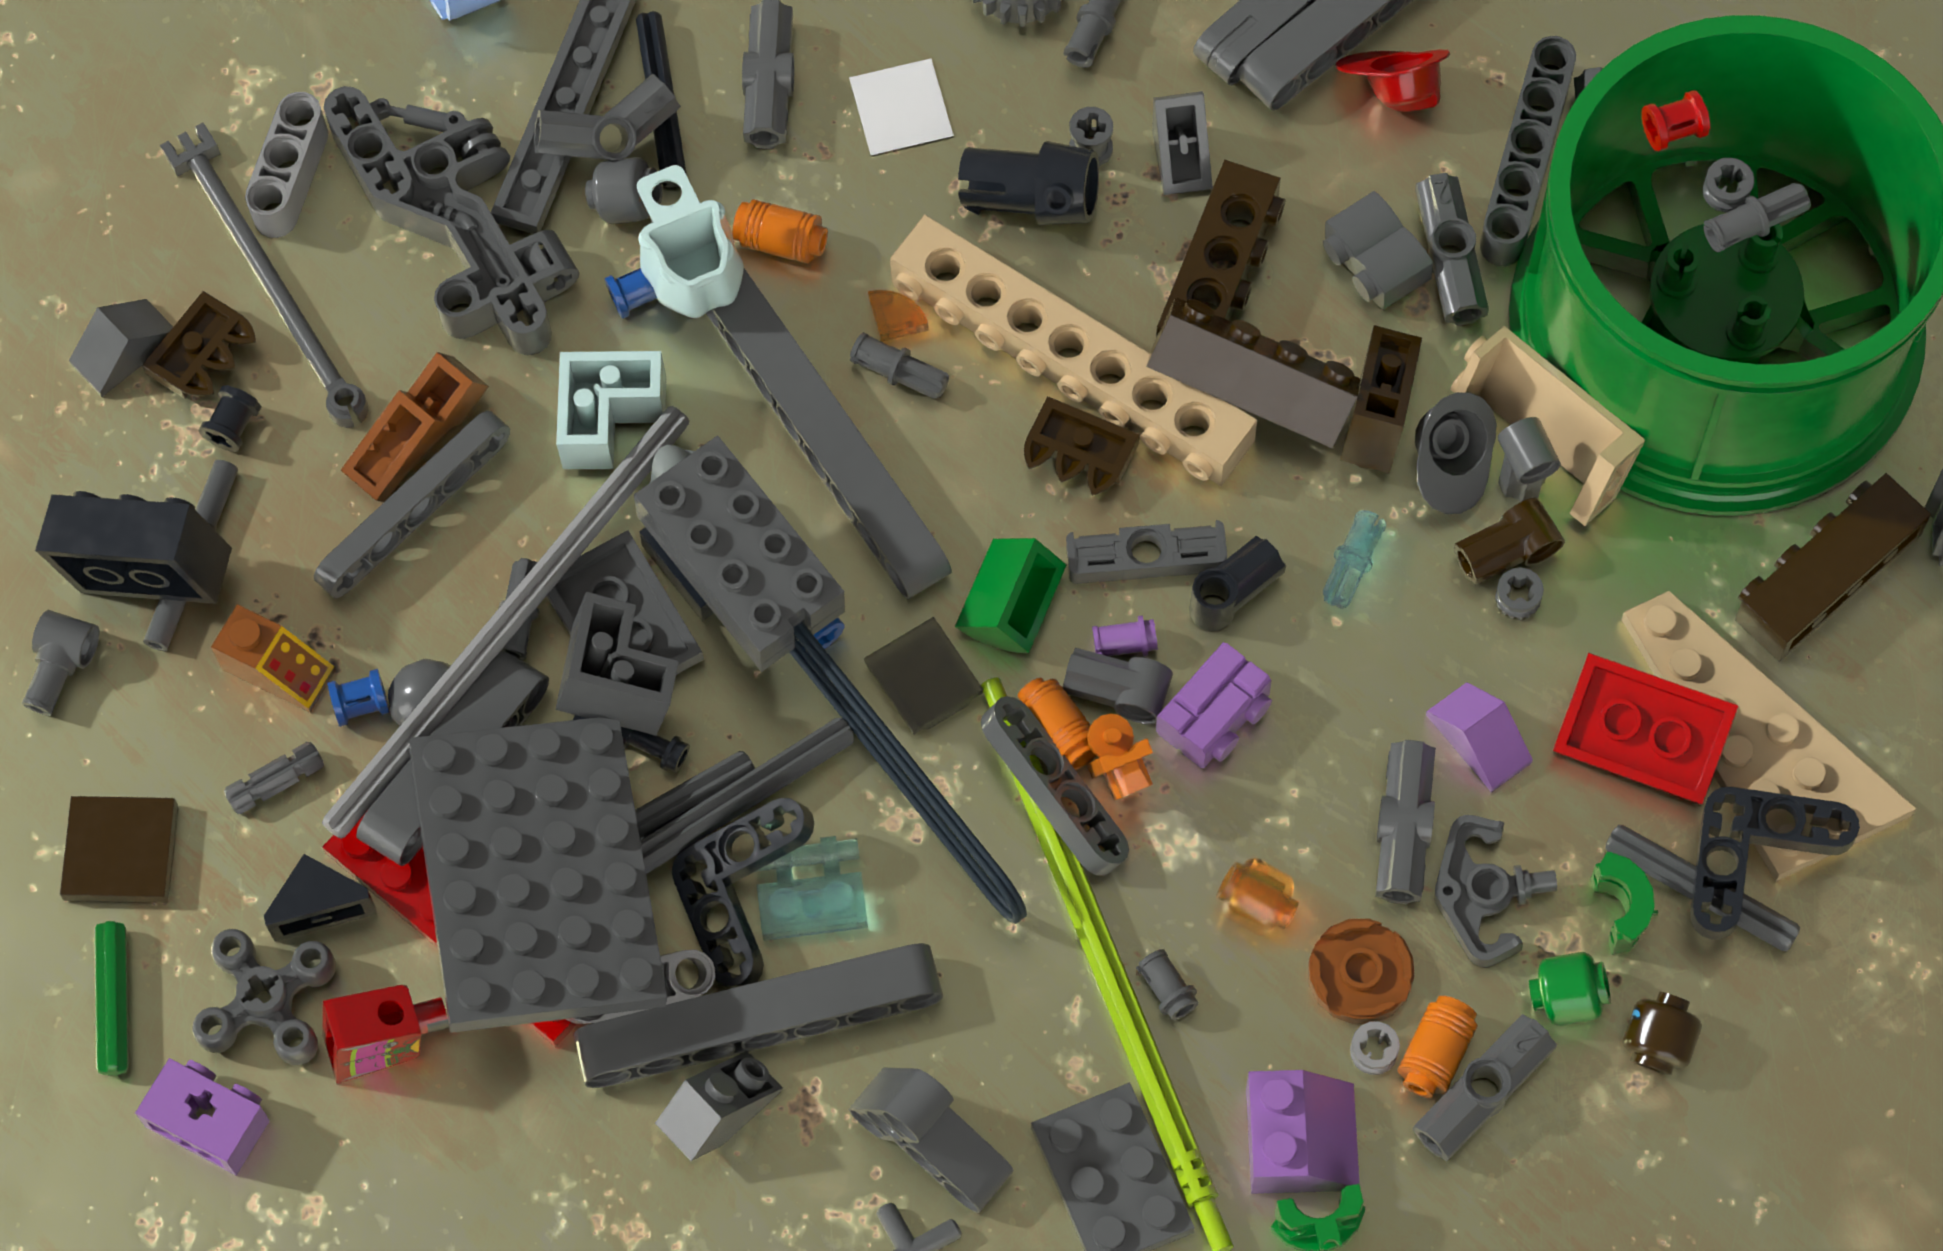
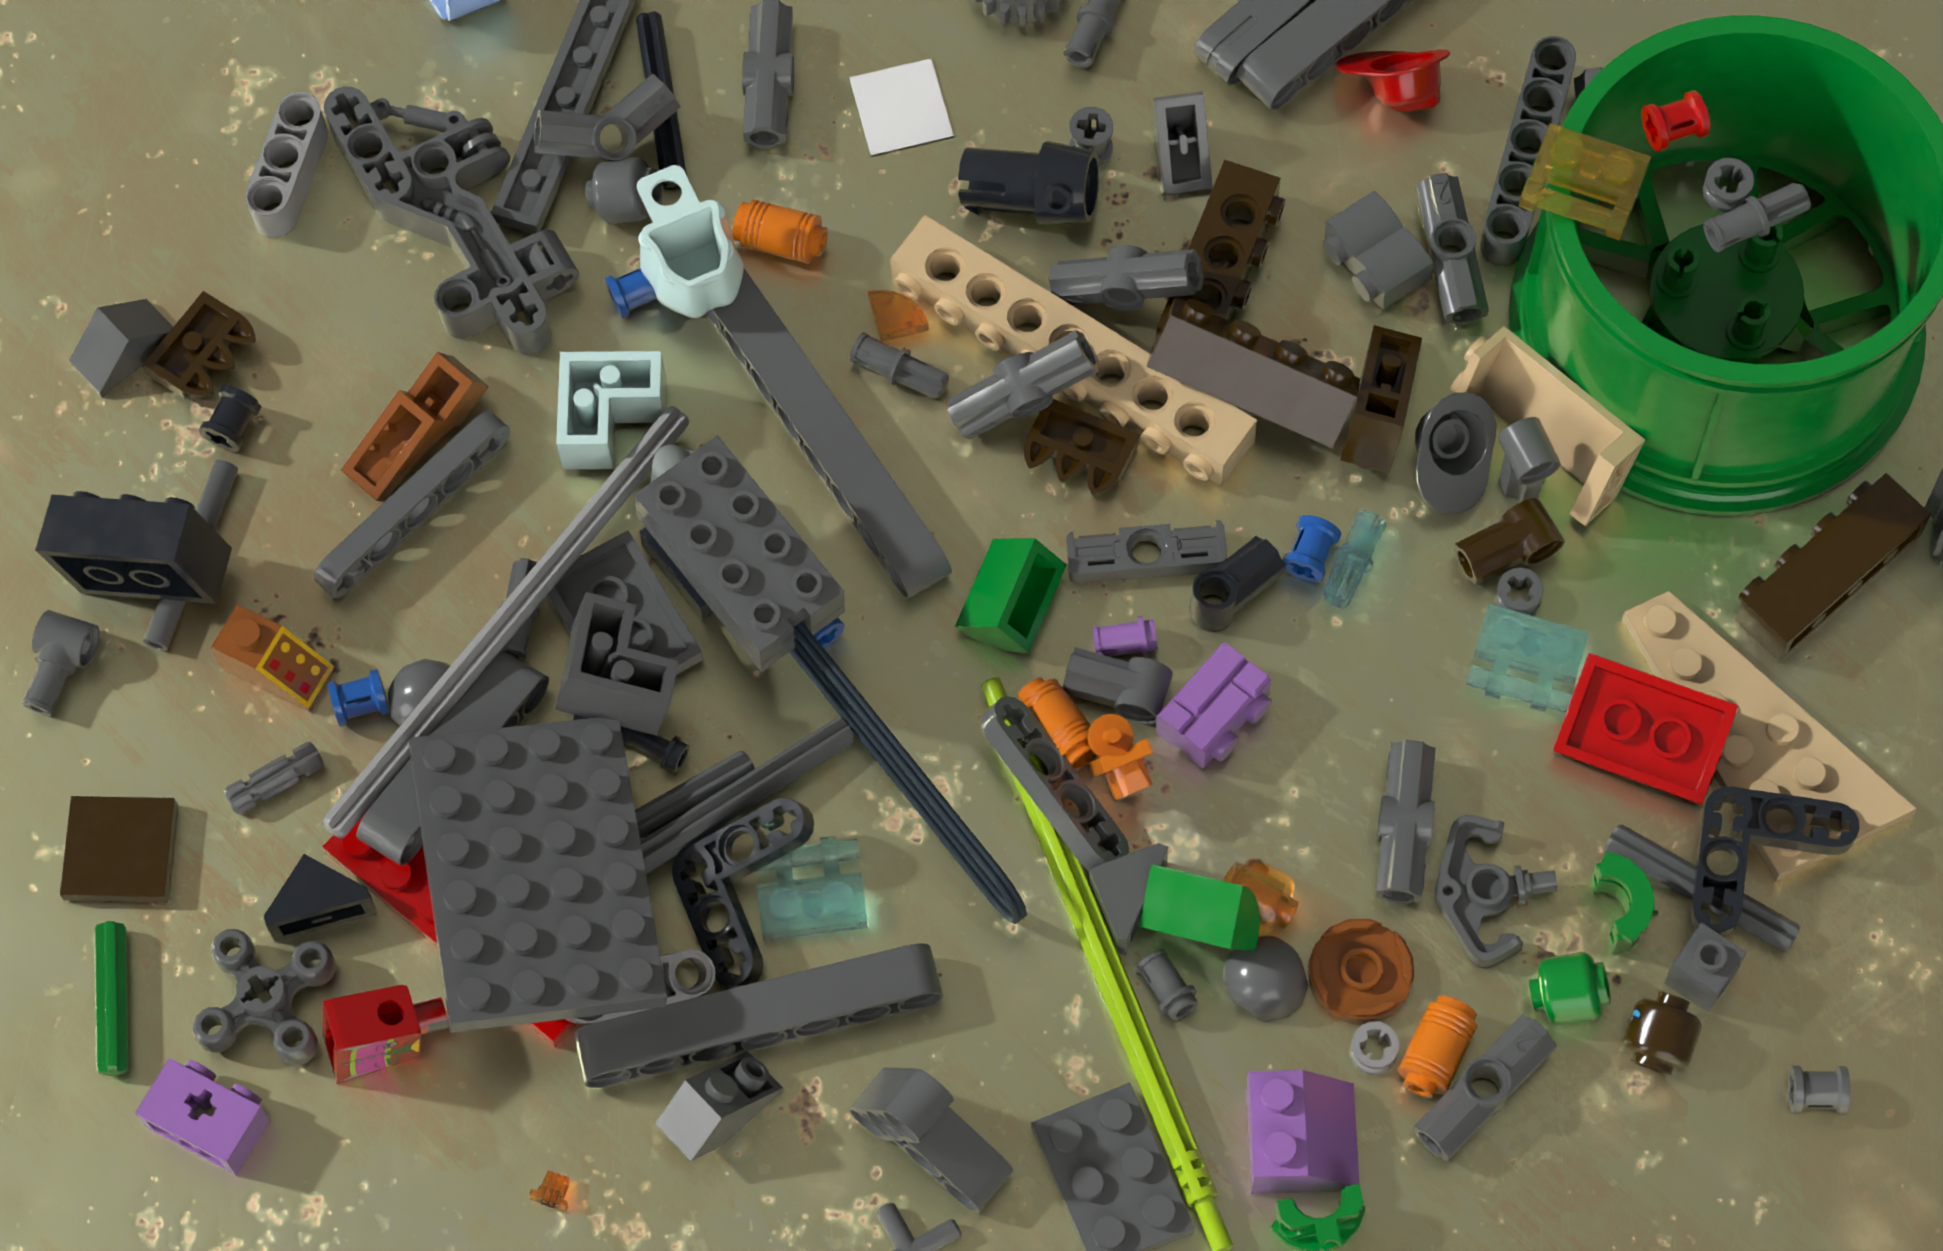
dark grey hinge [160,122,369,428] -> none
clear smoke piece [864,617,984,735] -> none
medium lavender slope [1426,682,1533,793] -> none
none -> clear orange piece [529,1170,570,1212]
none -> dark grey piece [947,330,1099,439]
none -> dark grey piece [1048,245,1204,311]
none -> dark grey slope [1089,843,1168,956]
none -> green brick [1139,864,1260,951]
none -> dark grey hair [1223,936,1309,1022]
none -> blue bush [1282,515,1342,582]
none -> clear light blue plate [1466,604,1589,713]
none -> clear yellow plate [1518,123,1651,240]
none -> dark grey brick [1664,922,1747,1013]
none -> dark grey bush [1788,1065,1850,1115]

